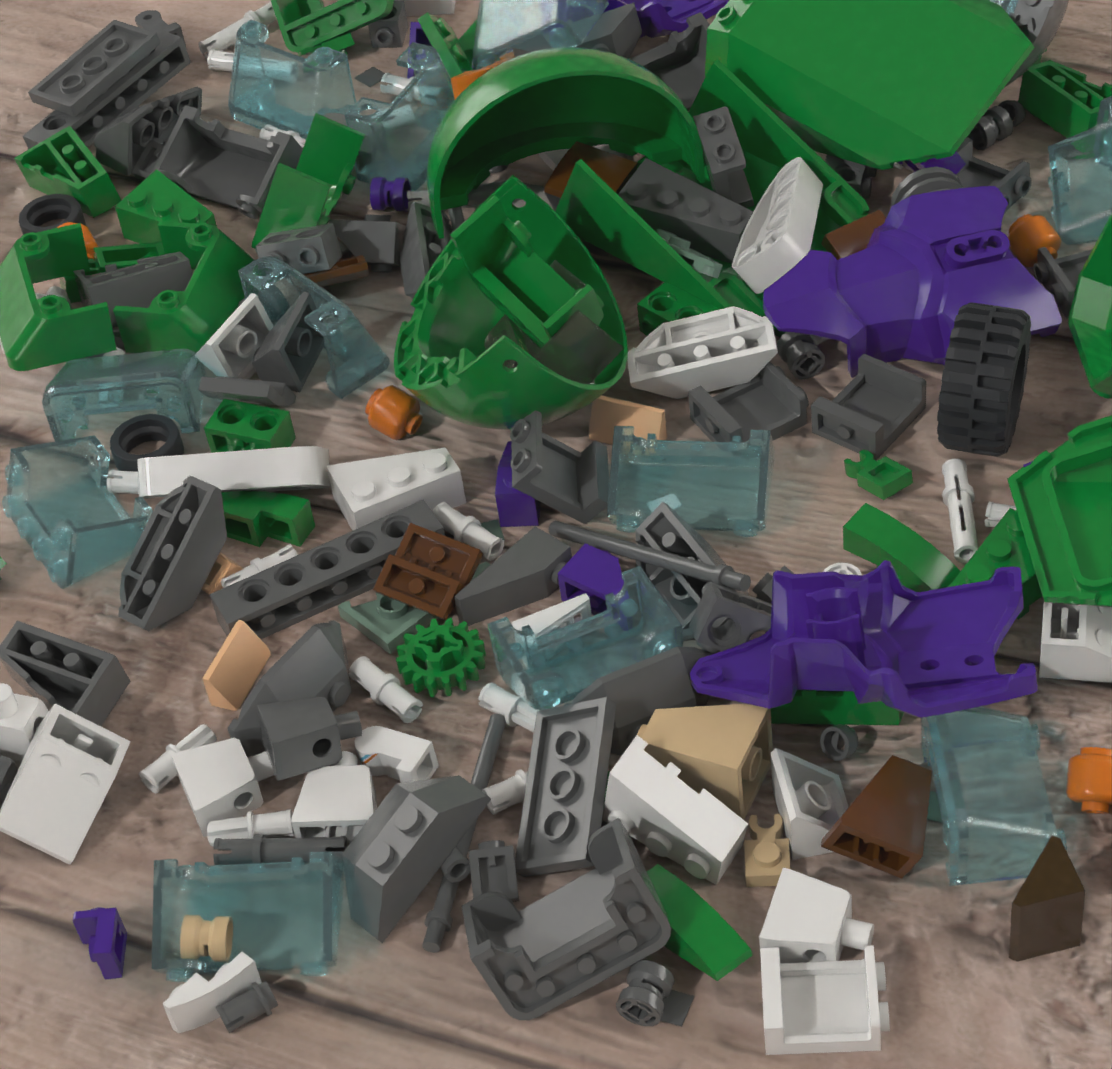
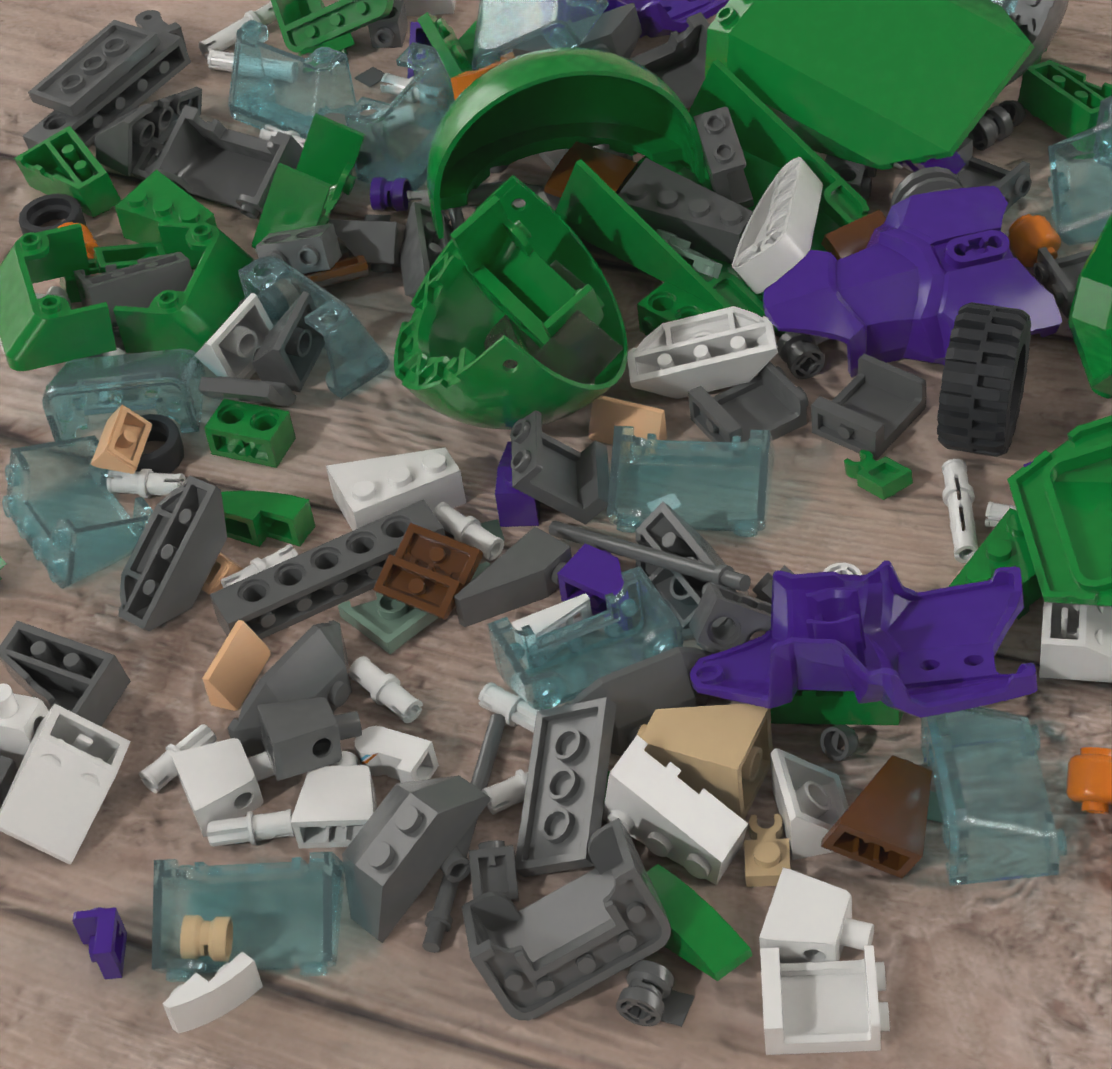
white beam [137,446,331,498] -> none
dark grey pin [213,834,348,869] -> none
dark grey pin [216,981,278,1034] -> none
orange head [365,385,423,440] -> none
green gear [396,618,486,697] -> none
green slope [843,503,960,592] -> none
dark brown slope [1009,835,1085,962] -> none
none -> light nougat slope [91,404,153,474]

